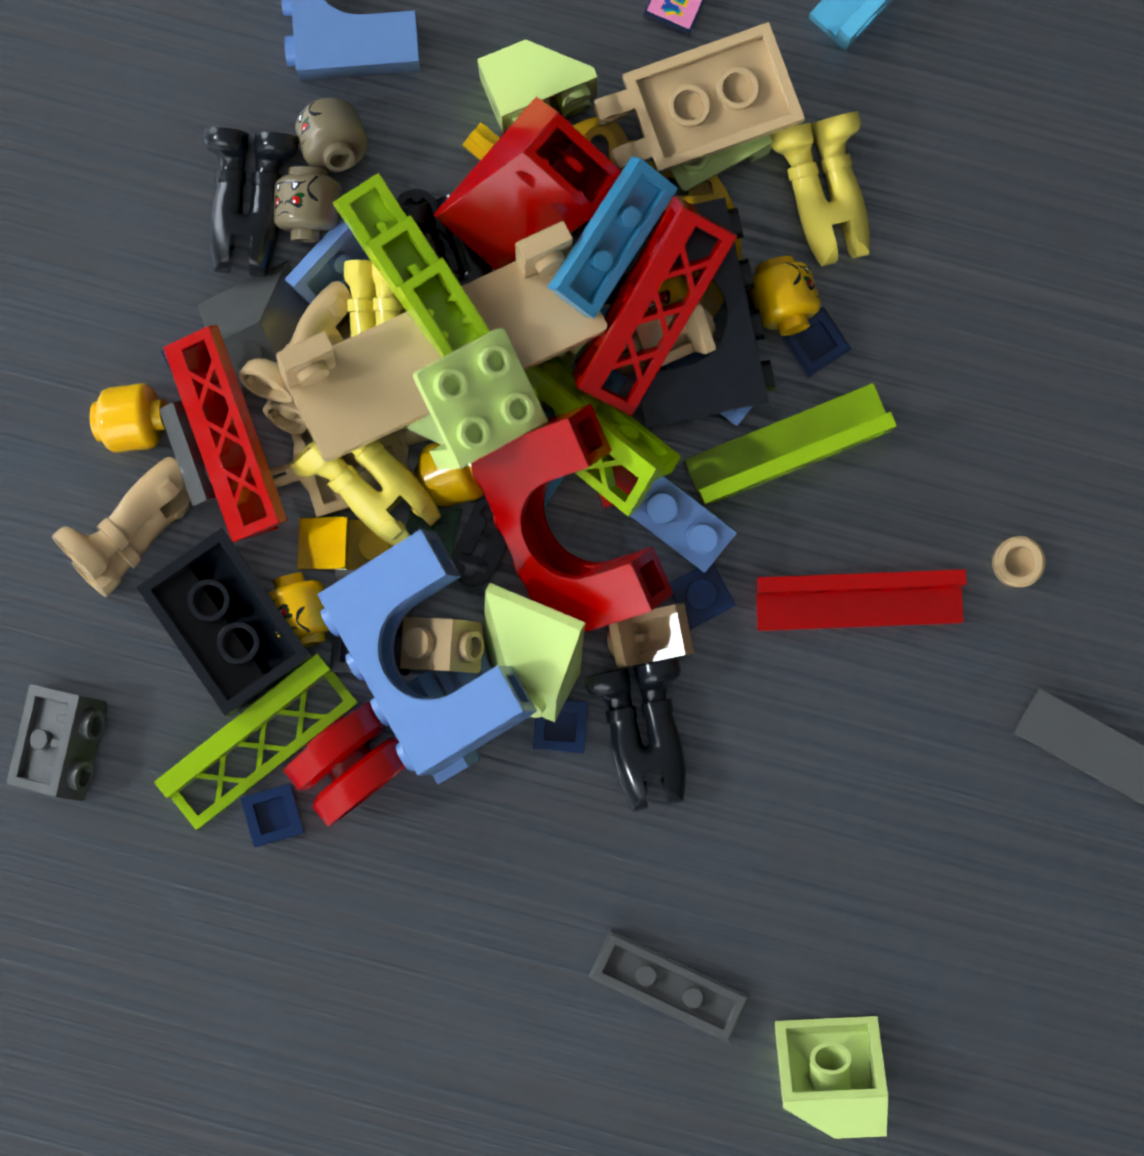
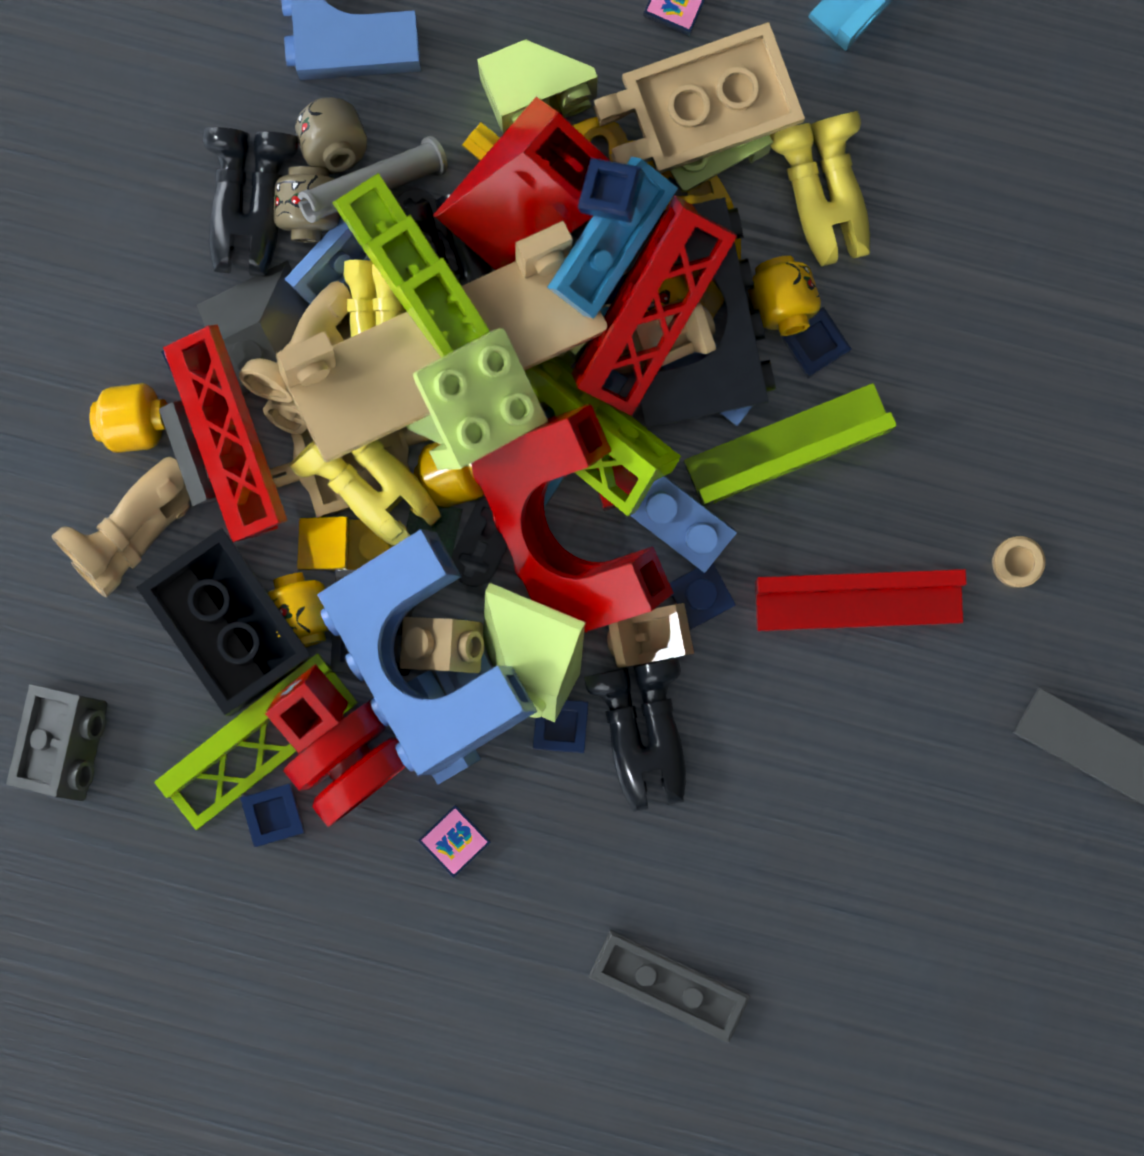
yellowish green slope [775,1016,888,1139] -> none
none -> red brick [265,664,349,753]
none -> light grey pin [298,136,448,223]
none -> tile [418,805,491,878]
none -> dark blue tile [578,158,645,223]

